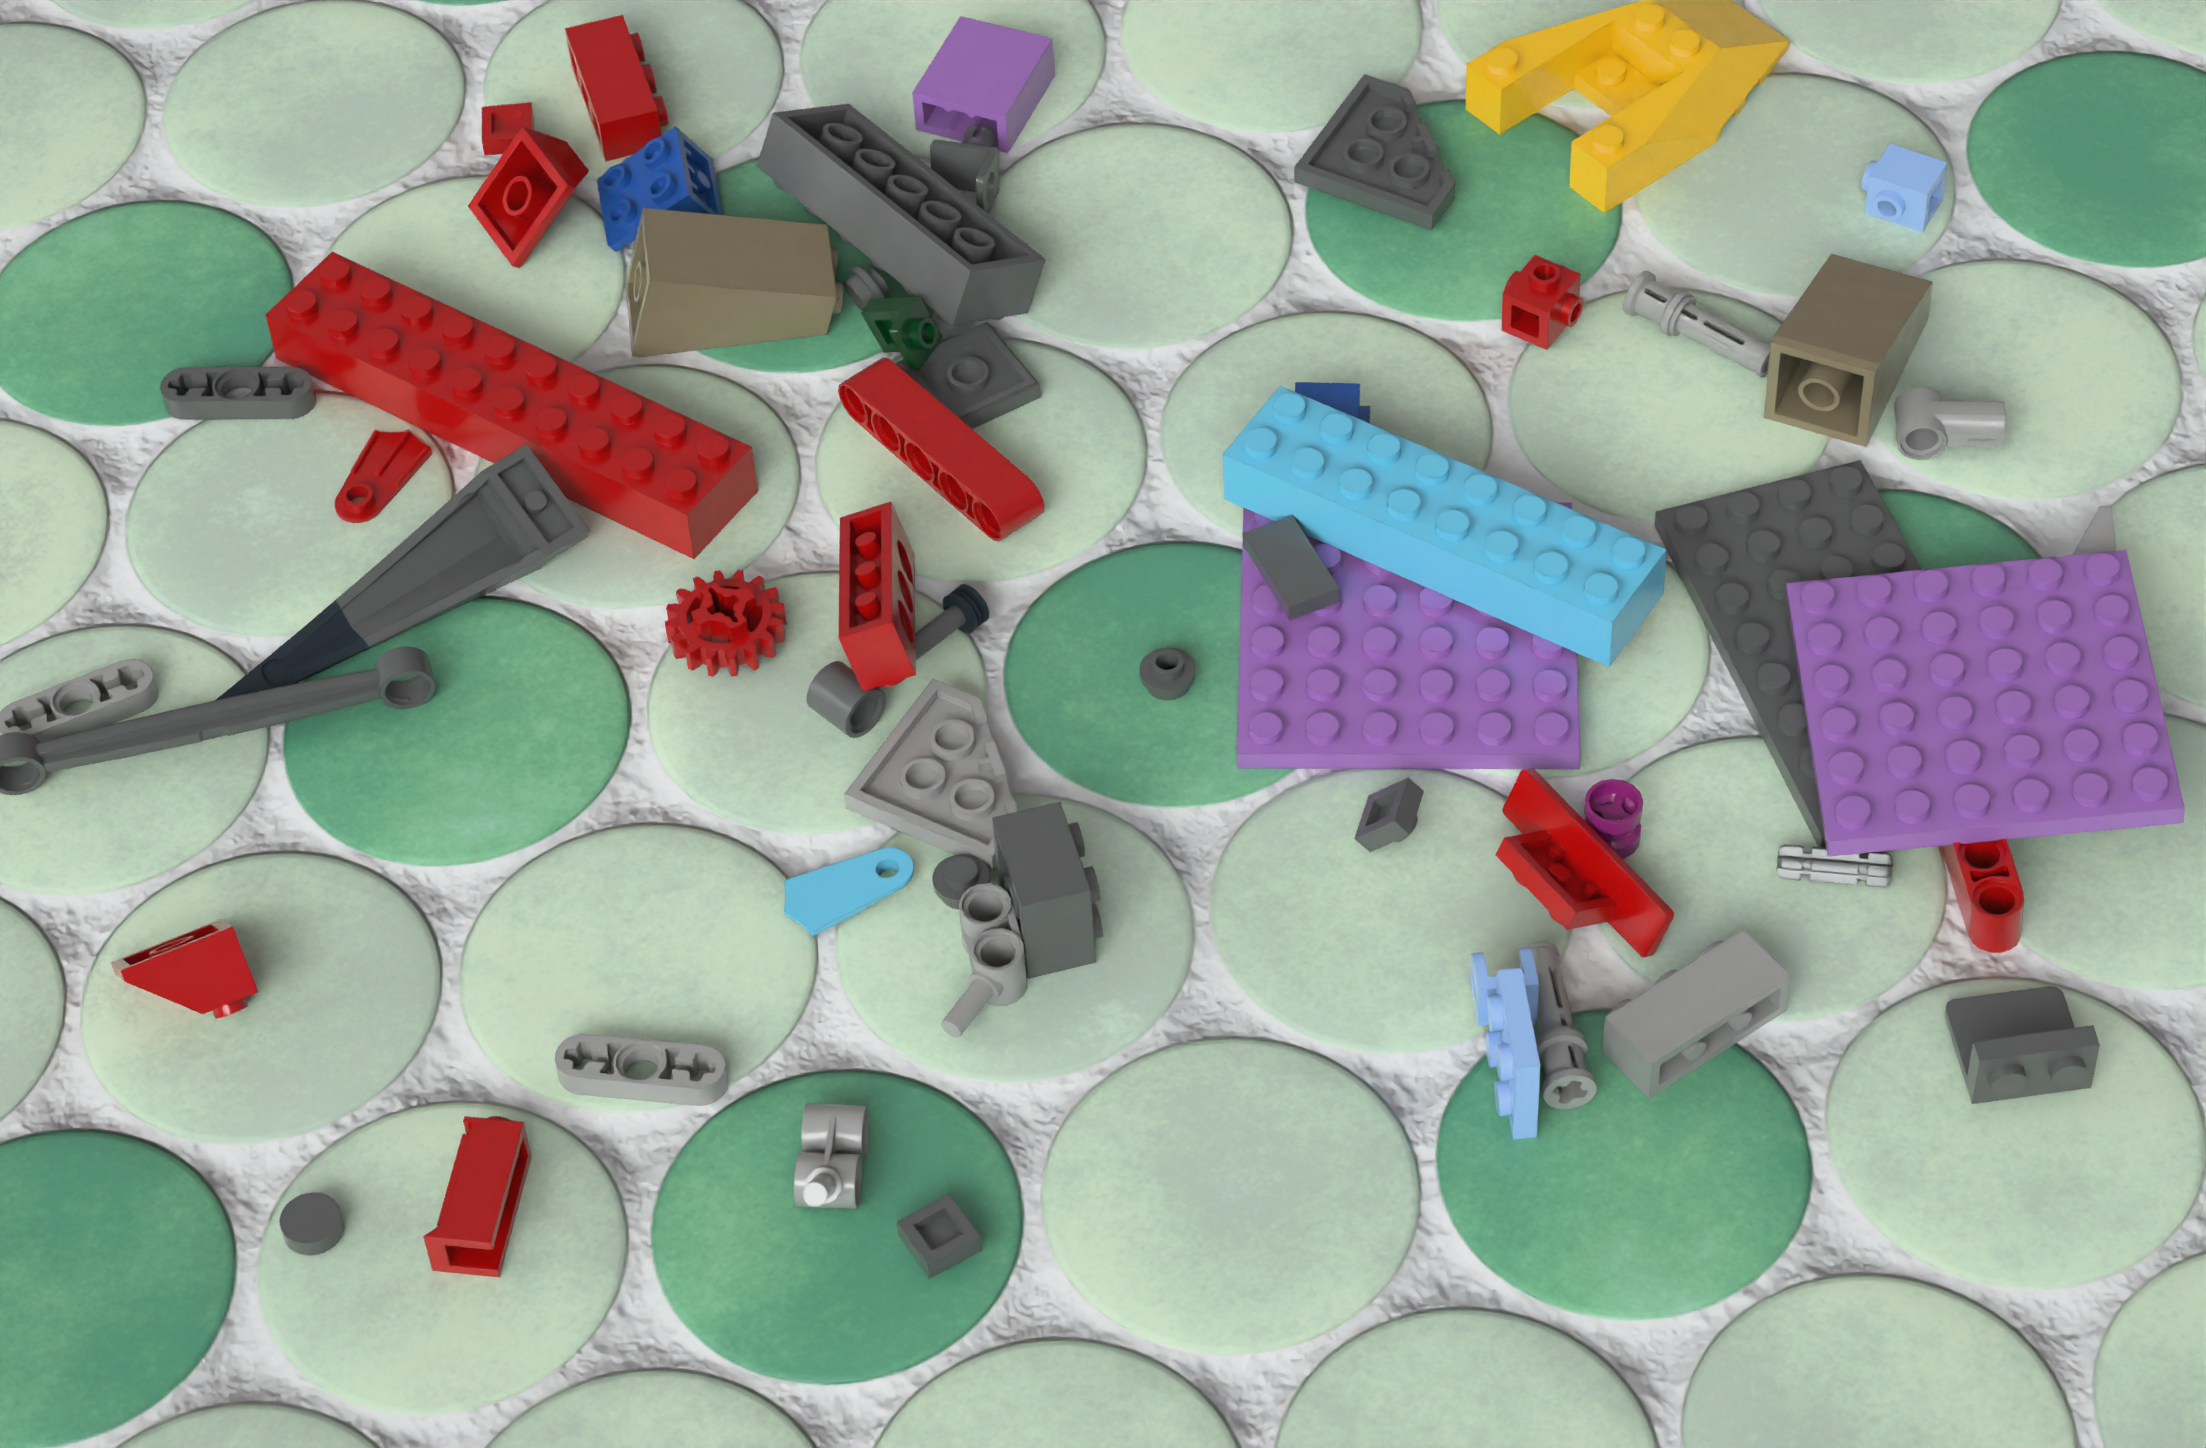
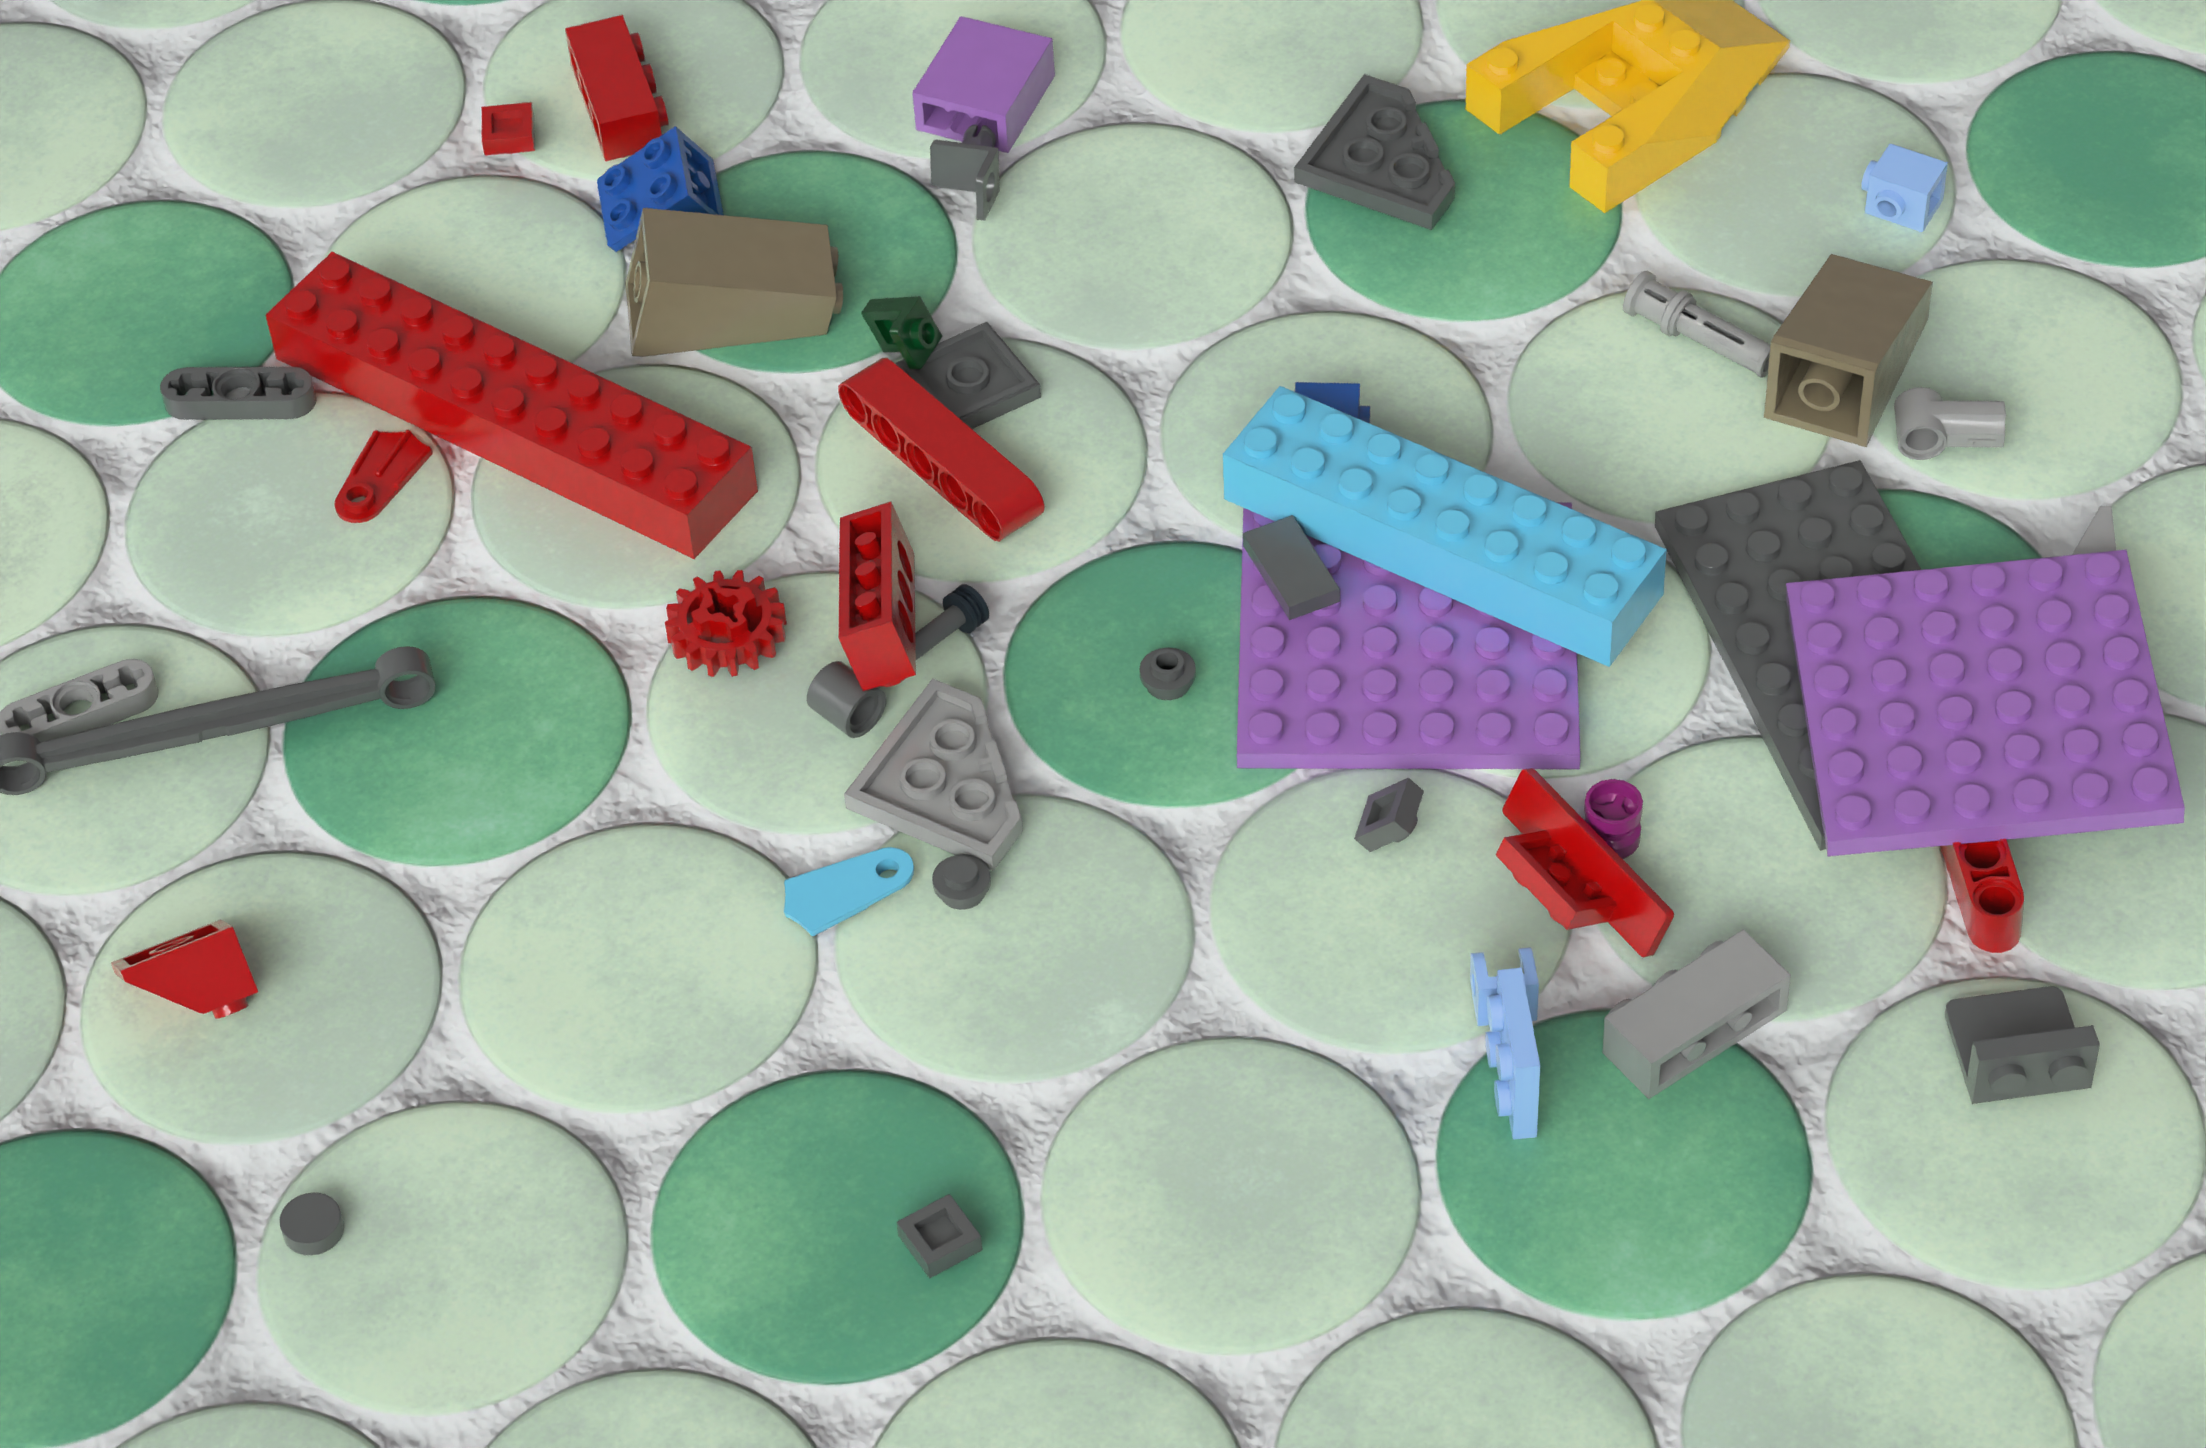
dark grey plate [216,444,590,700] -> none
red window [423,1116,532,1277] -> none
red slope [468,126,589,268] -> none
light grey beam [555,1034,728,1106] -> none
dark grey brick [757,103,1046,326] -> none
light grey beam [794,1103,869,1209] -> none
dark grey plate [843,265,890,311] -> none
light grey beam [941,883,1027,1037] -> none
dark grey brick [992,801,1103,979] -> none
red brick [1501,255,1584,350] -> none
light grey pin [1525,942,1597,1109] -> none
axle [1776,844,1893,888] -> none

